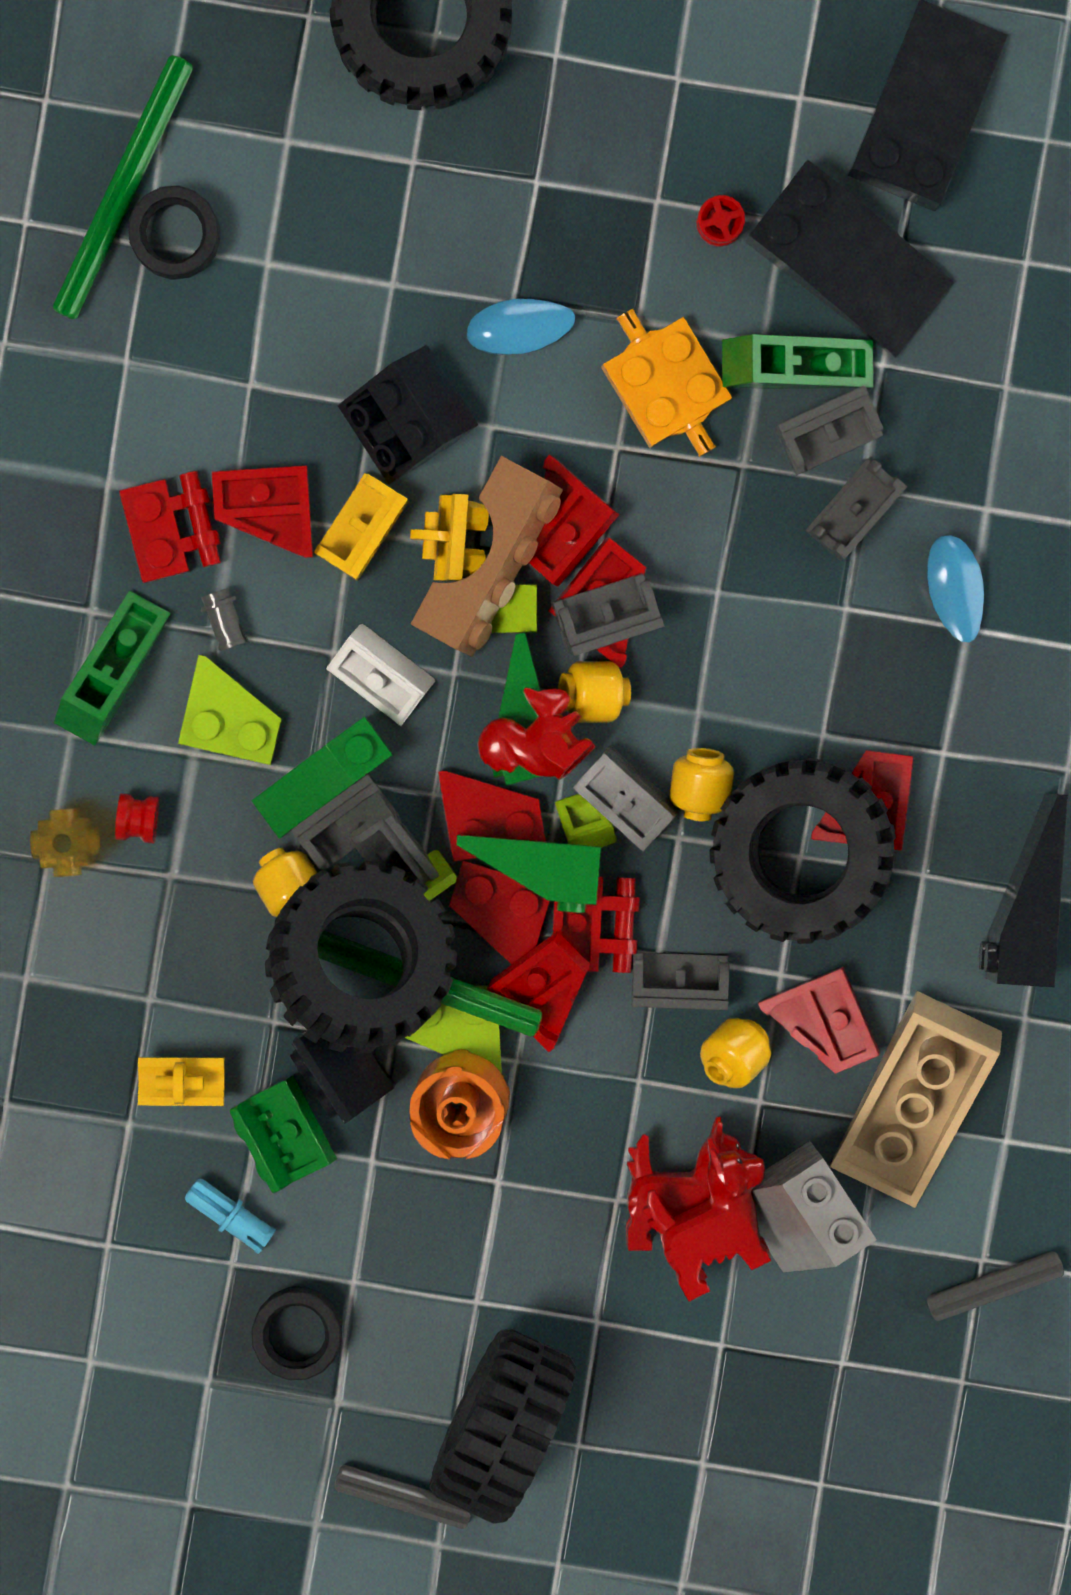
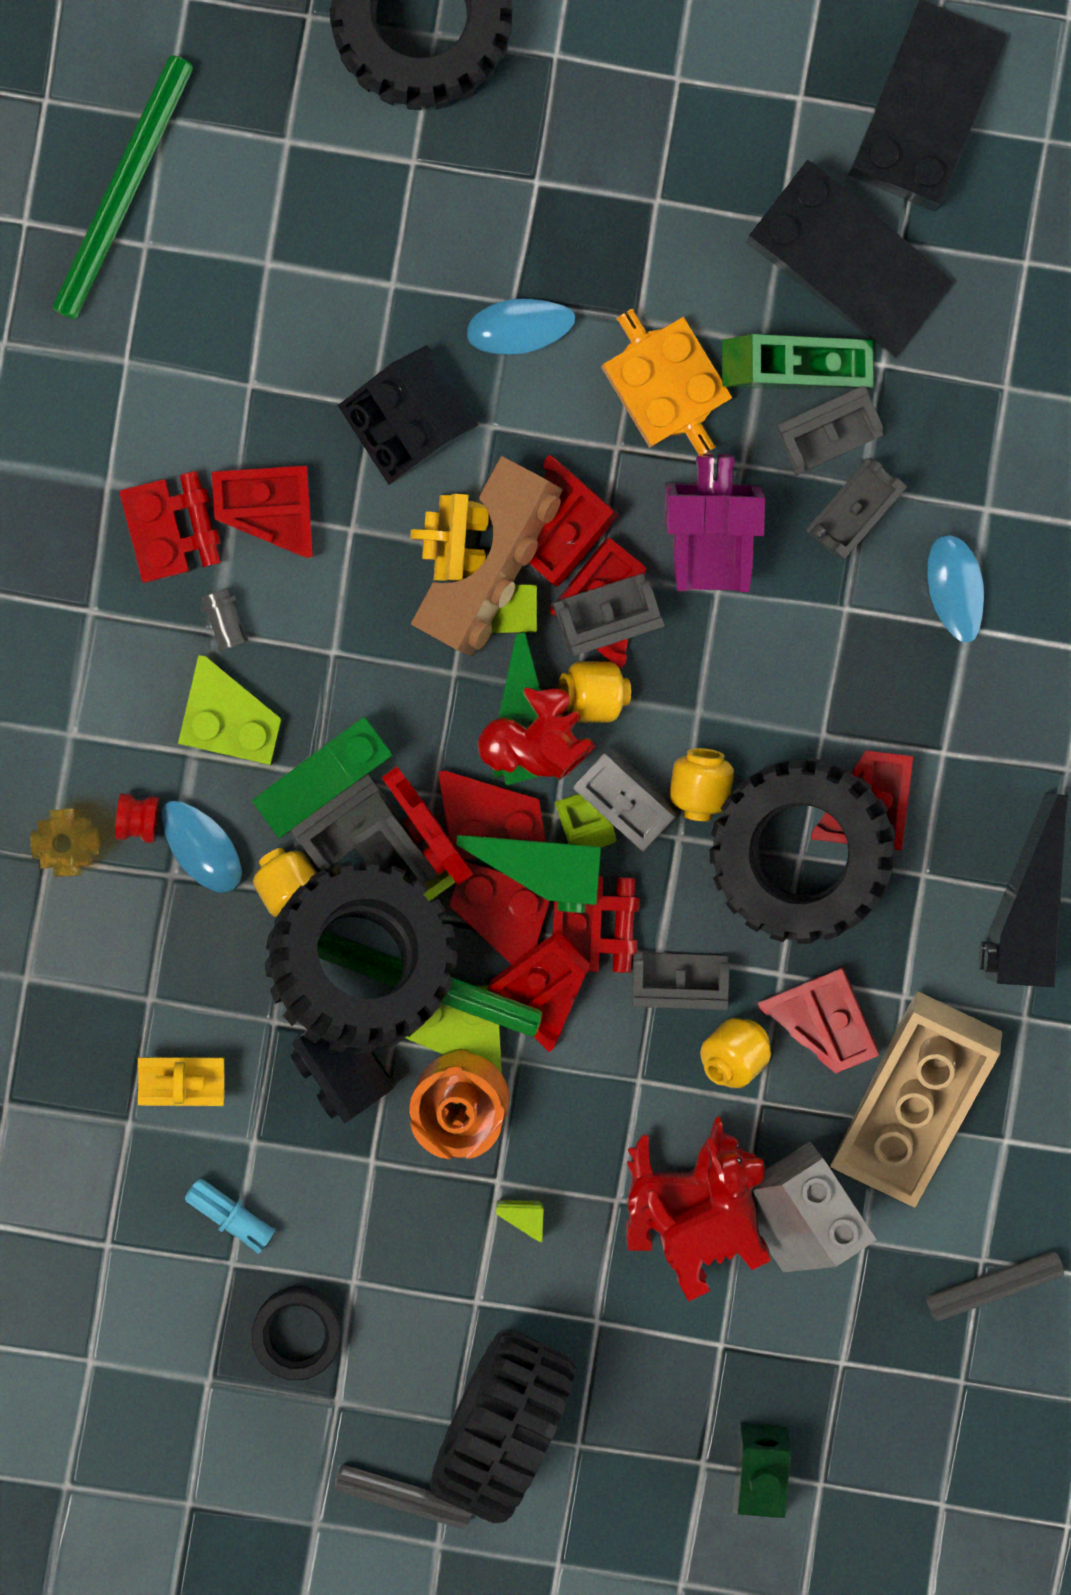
green slope [54,590,171,746] -> none
black tyre [128,185,221,280] -> none
green bracket [230,1075,337,1193] -> none
yellow hinge [313,473,409,581] -> none
white slope [326,624,435,726] -> none
red wheel [696,195,745,247] -> none
none -> dark azure arm [162,801,242,893]
none -> red wing [382,766,473,885]
none -> lime slope [496,1200,544,1243]
none -> magenta piece [664,453,765,592]
none -> dark green torso [732,1423,791,1518]

